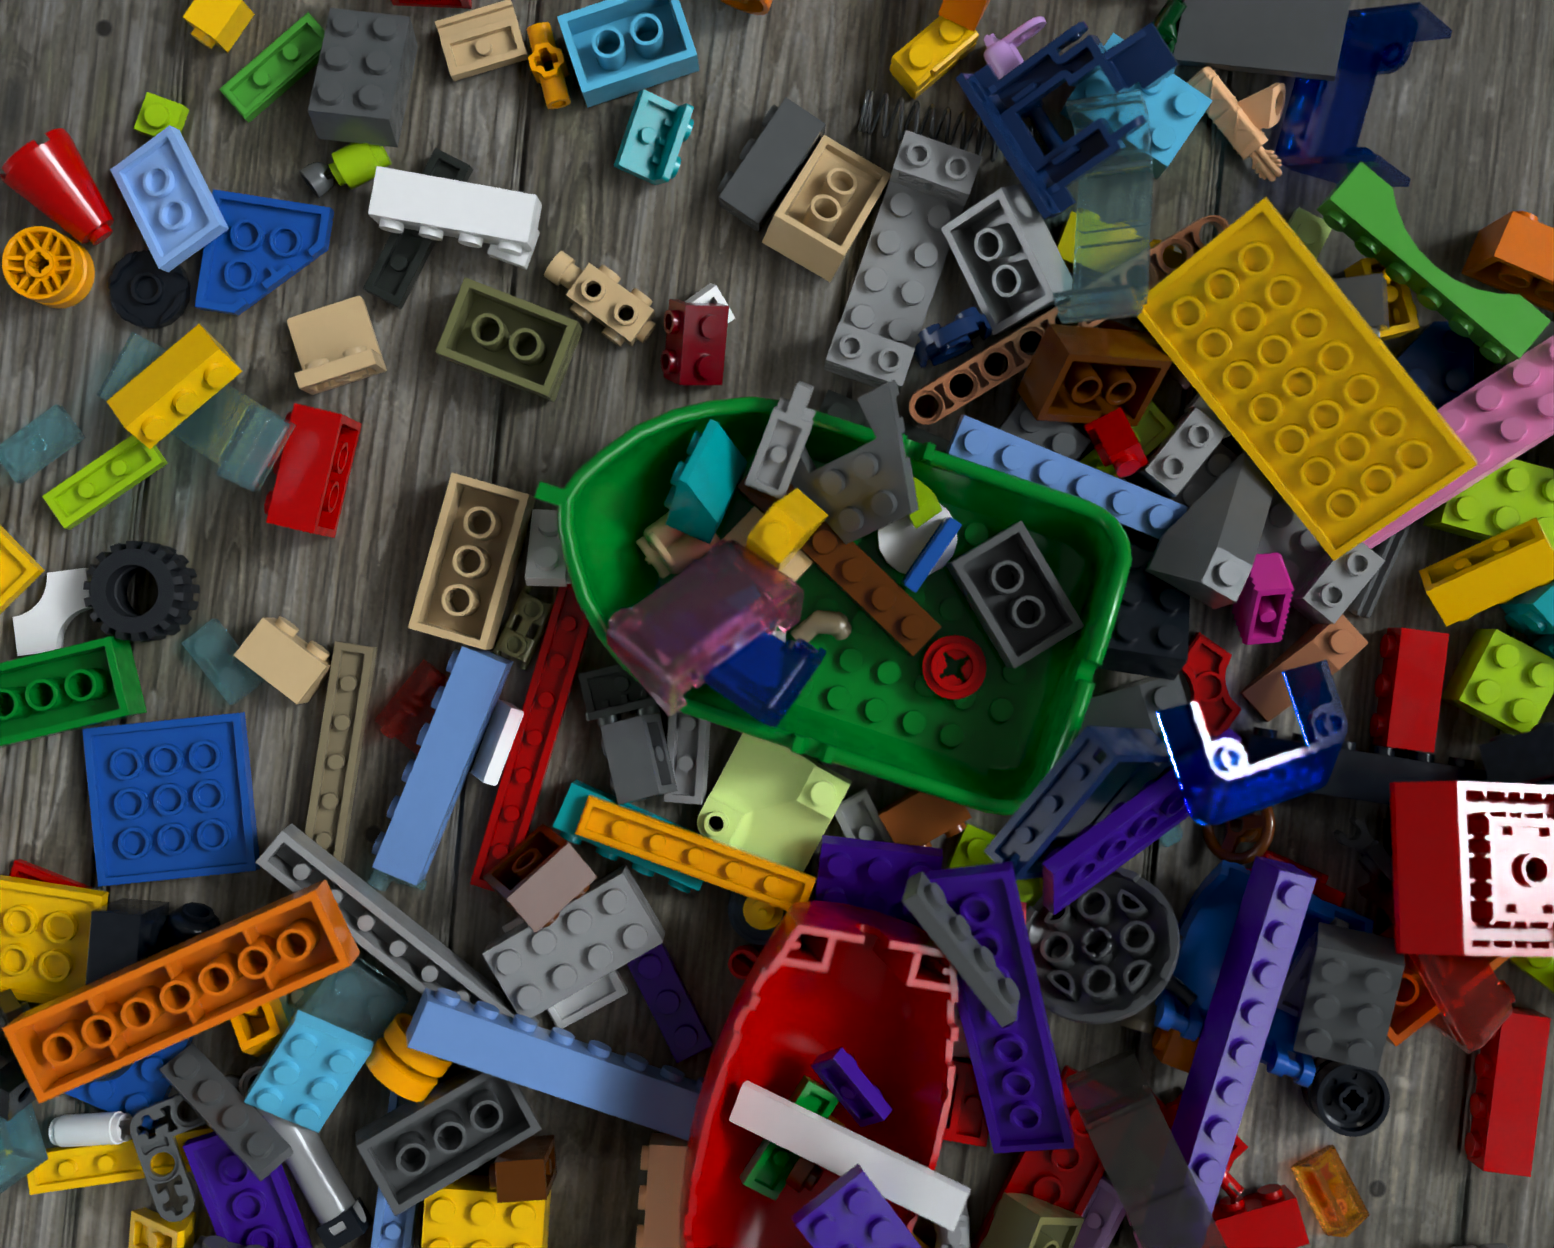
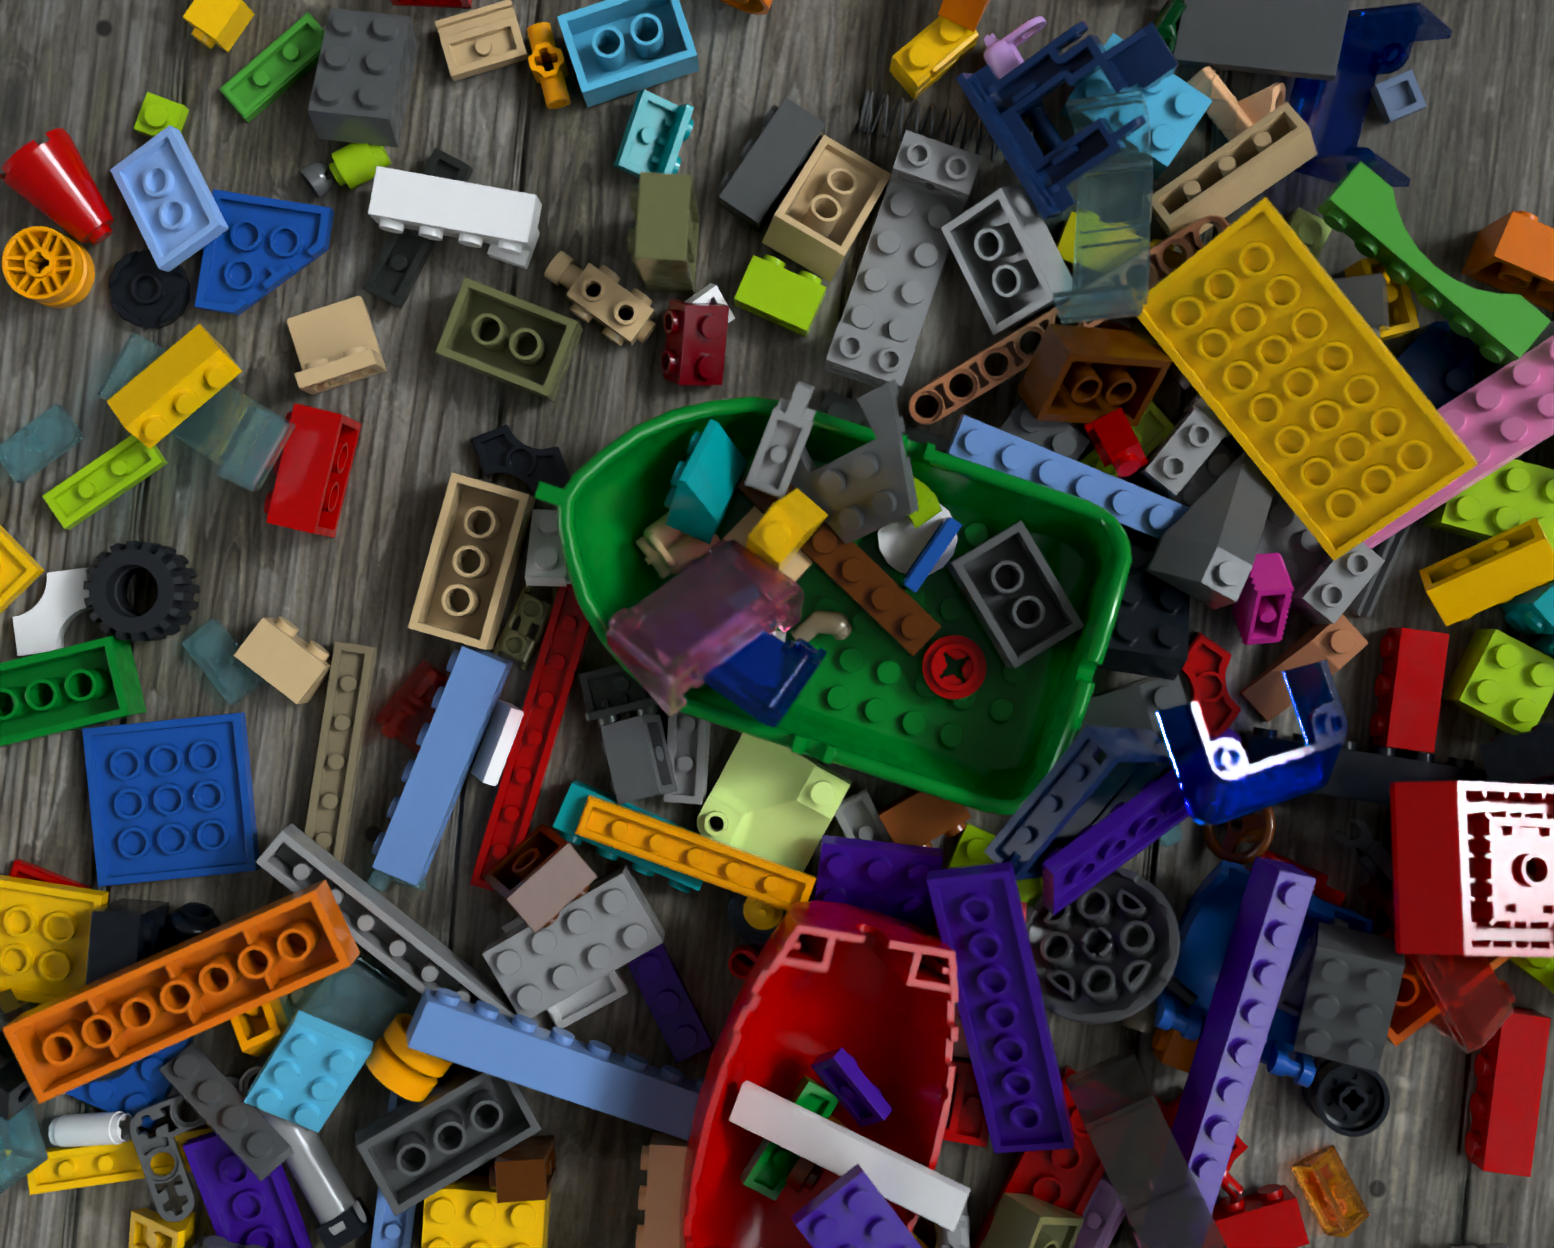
dark grey plate [902,871,1020,1027] -> none
dark blue plate [914,307,993,368] -> none
none -> black tile [470,424,571,496]
none -> olive brick [628,172,700,294]
none -> lime brick [734,254,827,338]
none -> tan brick [1147,102,1317,249]
none -> sand blue plate [1370,69,1427,125]

